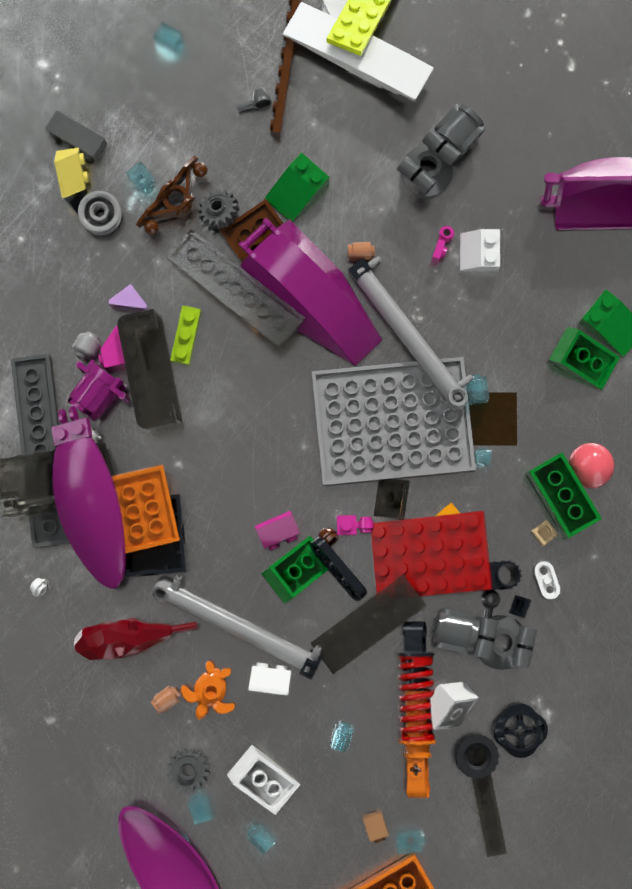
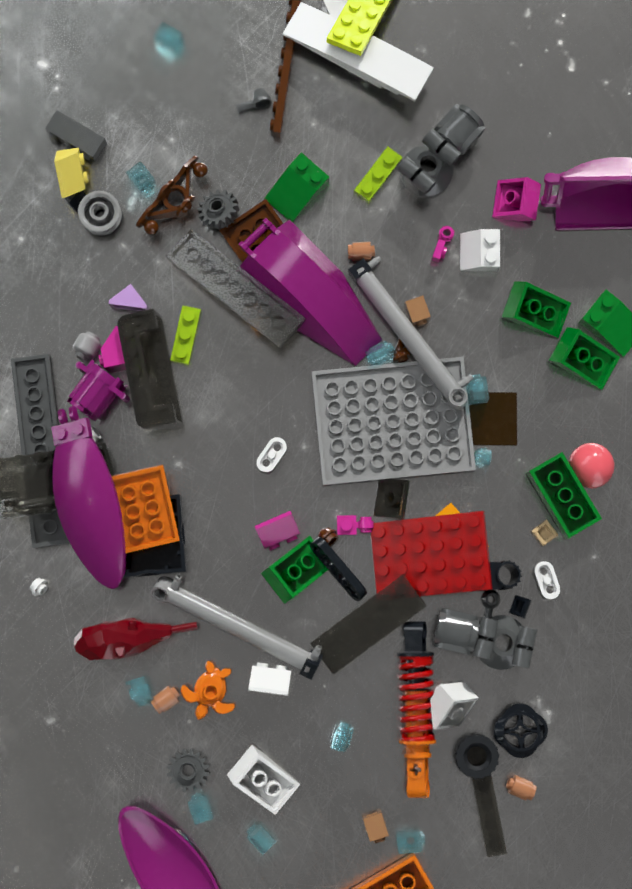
none -> clear light blue brick [125,676,153,707]
none -> white plate [257,437,287,473]
none -> lime plate [354,146,403,203]
none -> clear light blue brick [366,340,395,365]
none -> reddish brown plate [393,339,411,363]
none -> medium nougat brick [404,296,431,327]
none -> dark pink slope [492,177,541,222]
none -> green slope [502,281,571,338]
none -> nougat brick [506,775,537,801]

